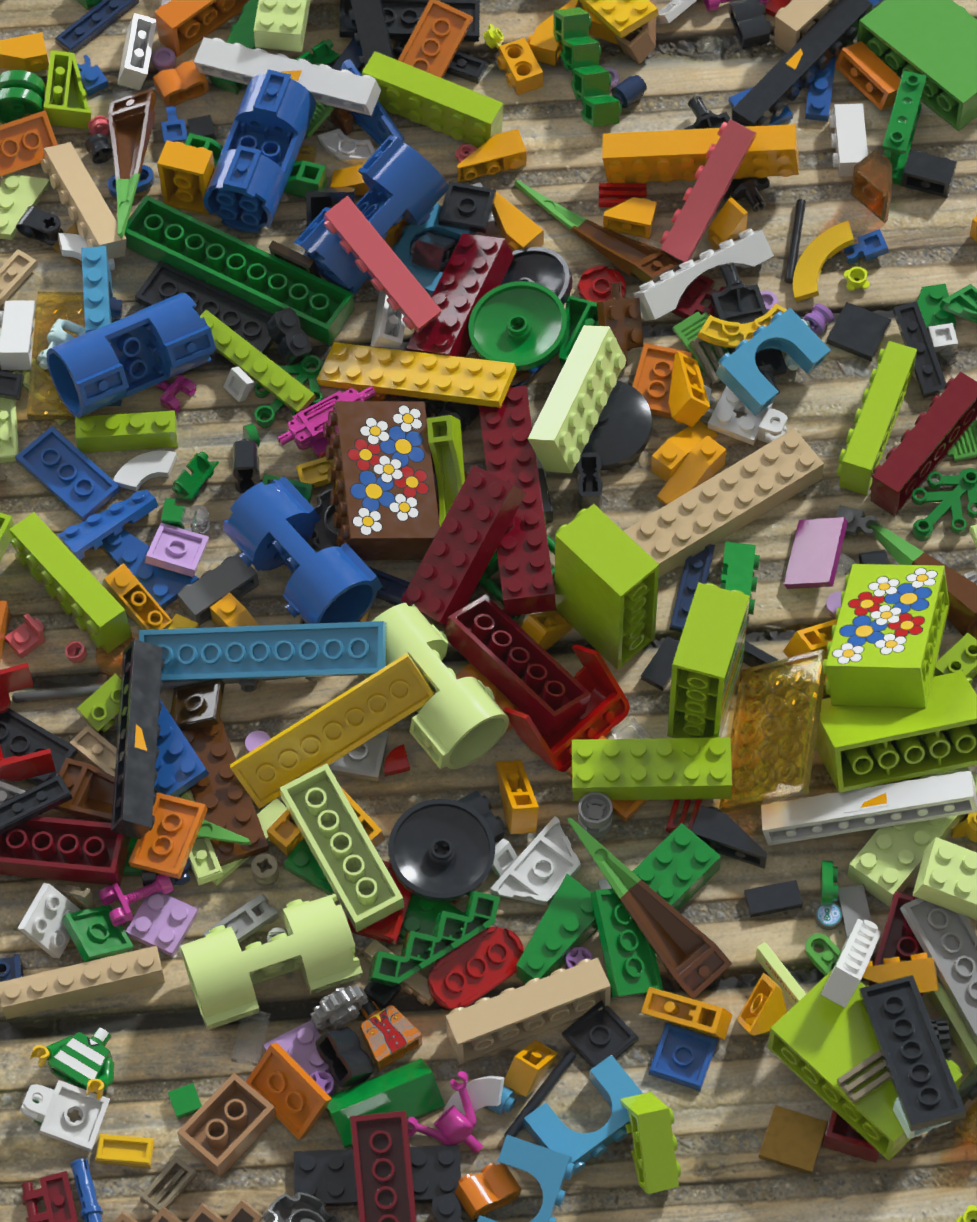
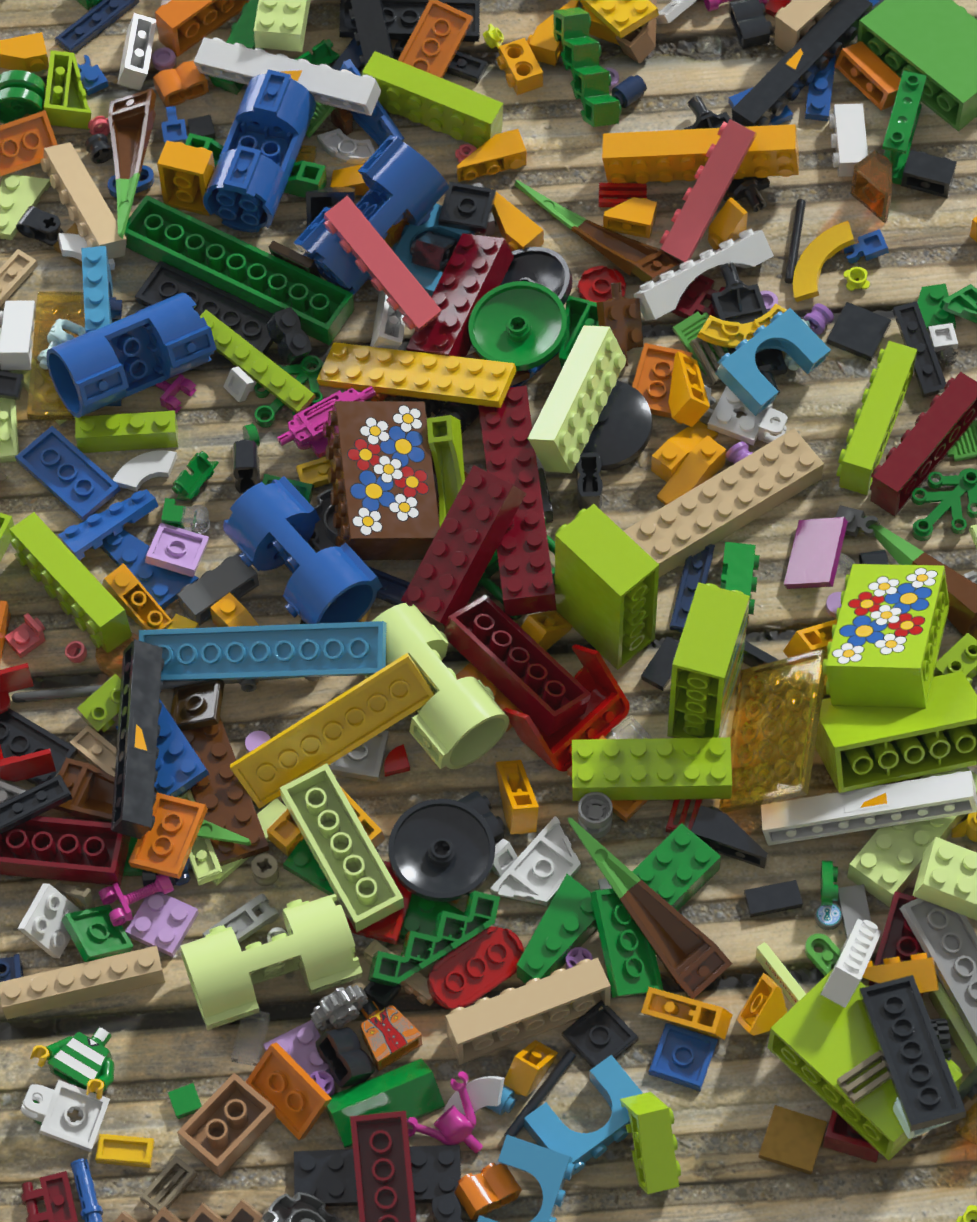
none -> medium lavender wheel [726,441,753,464]

